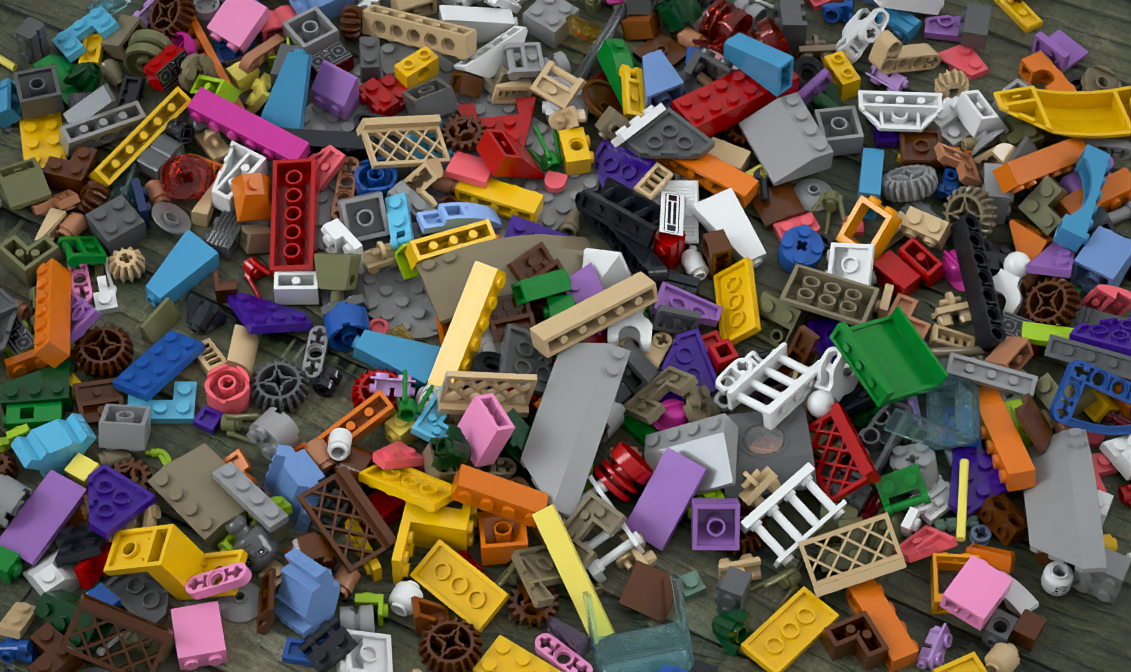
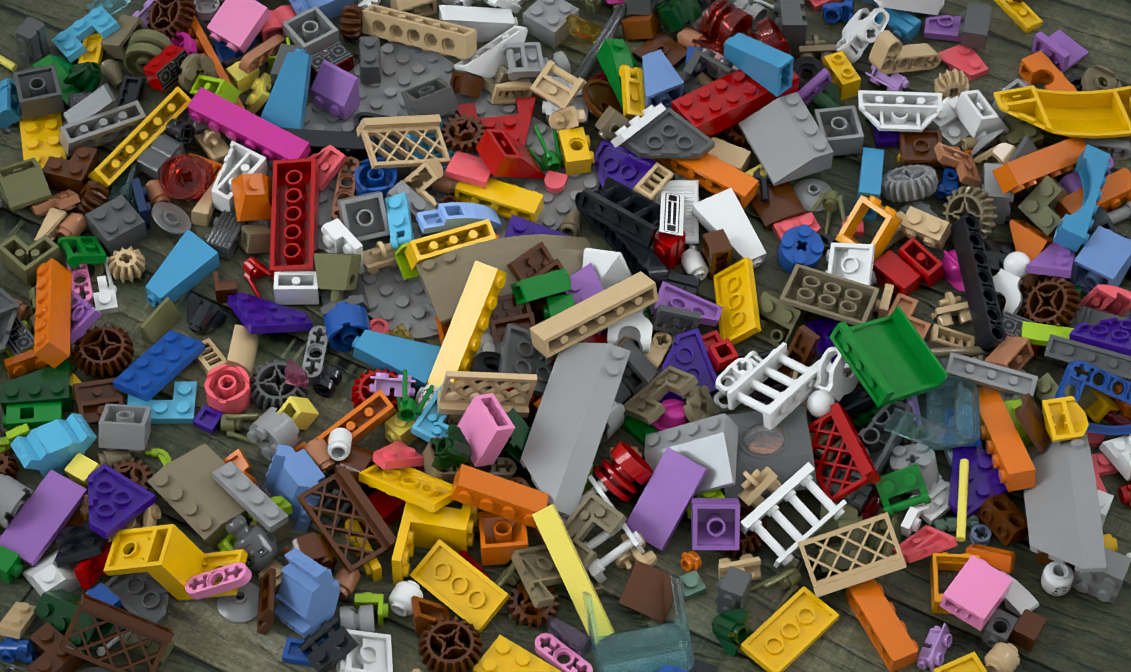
bright pink brick [171,601,228,670] -> none
red plate [359,73,408,117] -> none
yellow brick [394,45,439,89] -> none
reddish brown brick [821,611,889,671] -> none
none -> light yellow brick [278,396,319,430]
none -> clear pink slope [284,358,308,388]
none -> orange plate [680,551,702,572]
none -> yellow slope [1042,396,1089,442]

